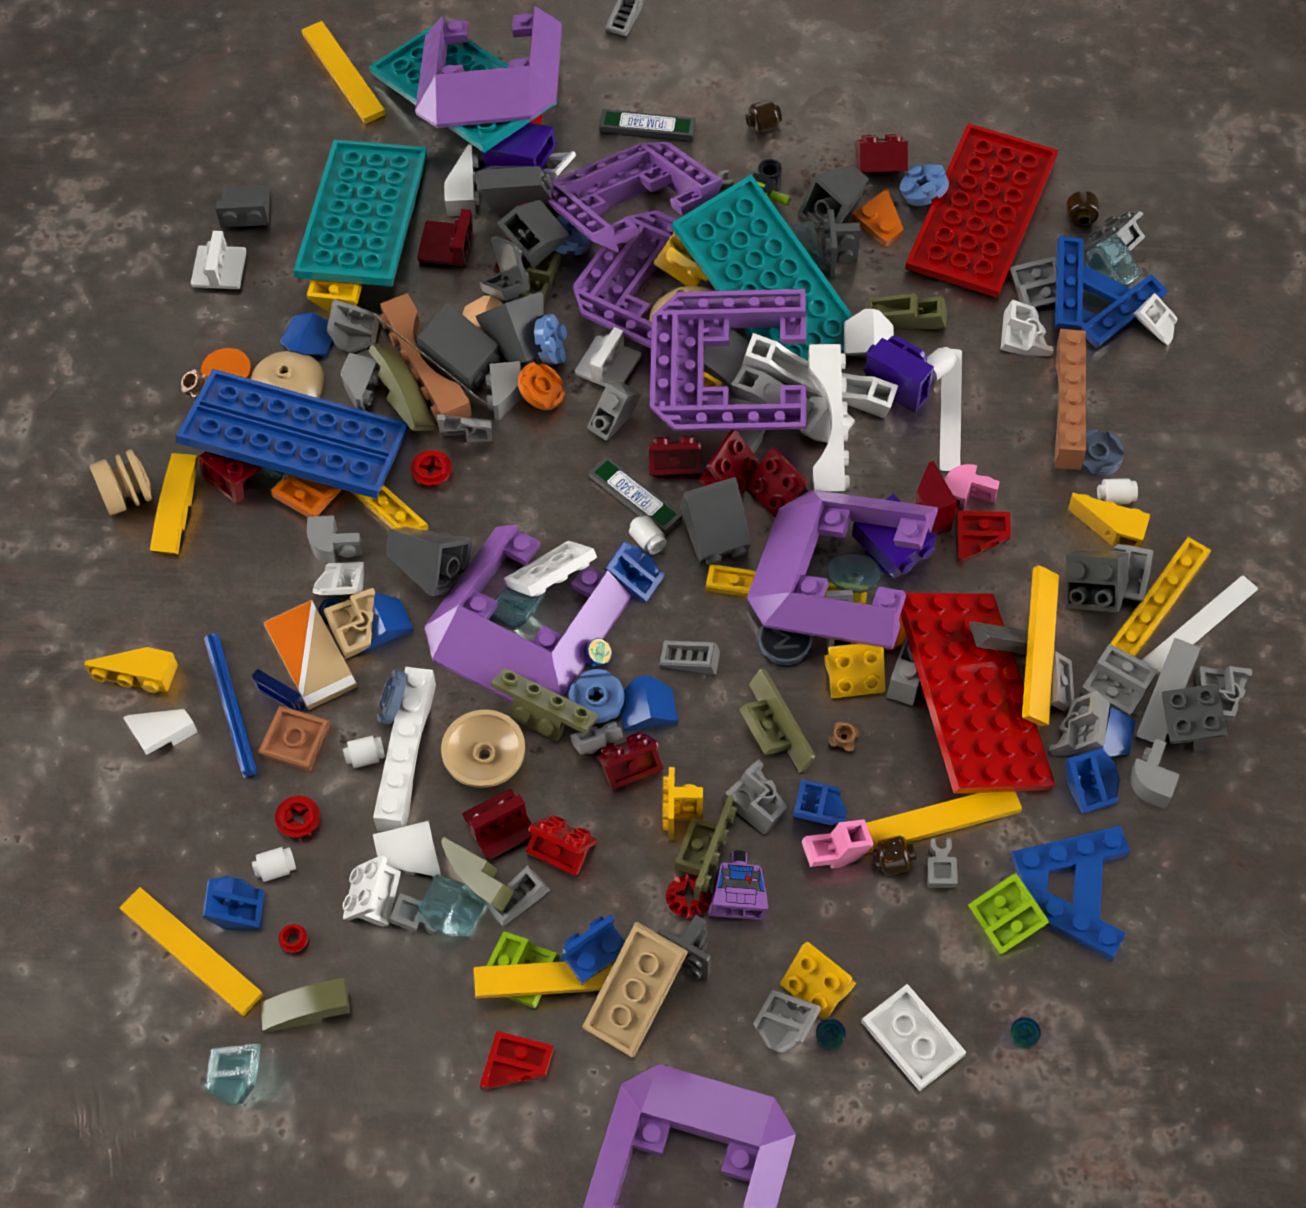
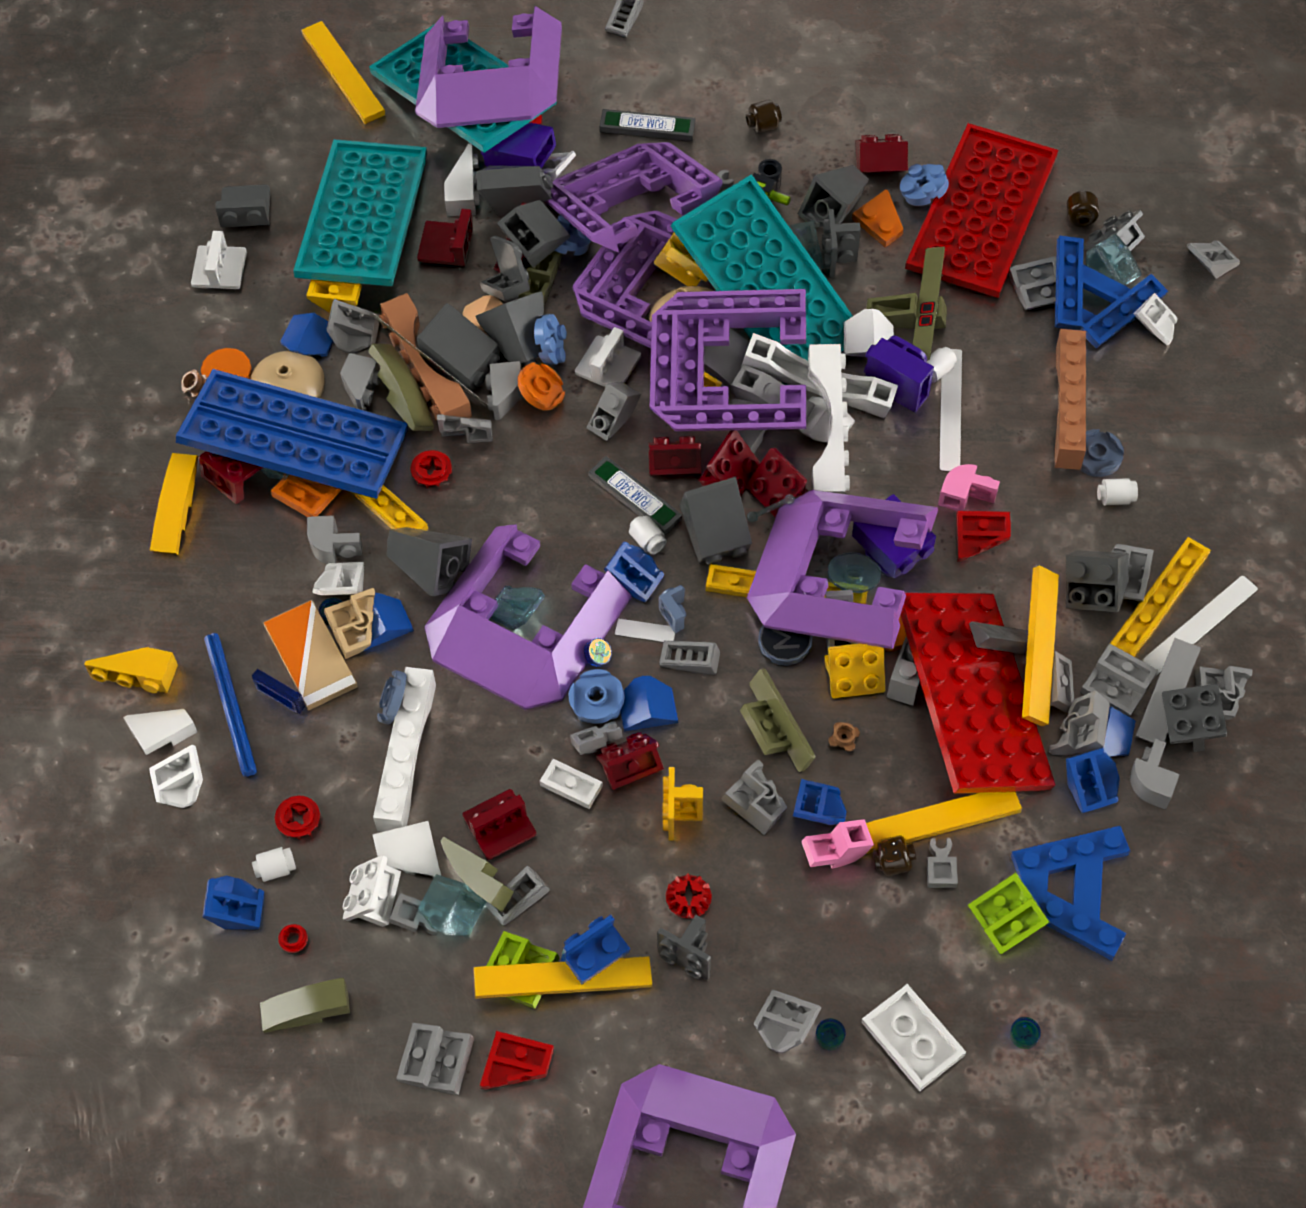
tan wheel [89,449,152,516] -> none
yellow tile [119,887,264,1017] -> none
clear light blue slope [205,1044,261,1105] -> none
nougat tile [257,705,331,772] -> none
white brick [343,735,386,769] -> none
tan dish [441,710,525,788] -> none
olive bracket [491,668,598,742] -> none
white plate [504,541,597,597] -> none
red bracket [525,815,597,876] -> none
tan tile [582,922,688,1057] -> none
olive bracket [674,795,737,901] -> none
medium lavender torso [708,850,768,920] -> none
yellow bracket [780,942,856,1020] -> none
dark red slope [914,461,957,535] -> none
white slope [1001,300,1053,356] -> none
yellow slope [1068,493,1150,548] -> none
none -> white slope [149,745,203,808]
none -> light grey slope [396,1023,475,1095]
none -> white plate [540,759,603,809]
none -> white sticker [615,618,675,642]
none -> sand blue bracket [659,585,686,633]
none -> clear light blue hinge [747,494,795,522]
none -> olive sticker [913,247,945,361]
none -> light grey slope [1186,240,1241,279]

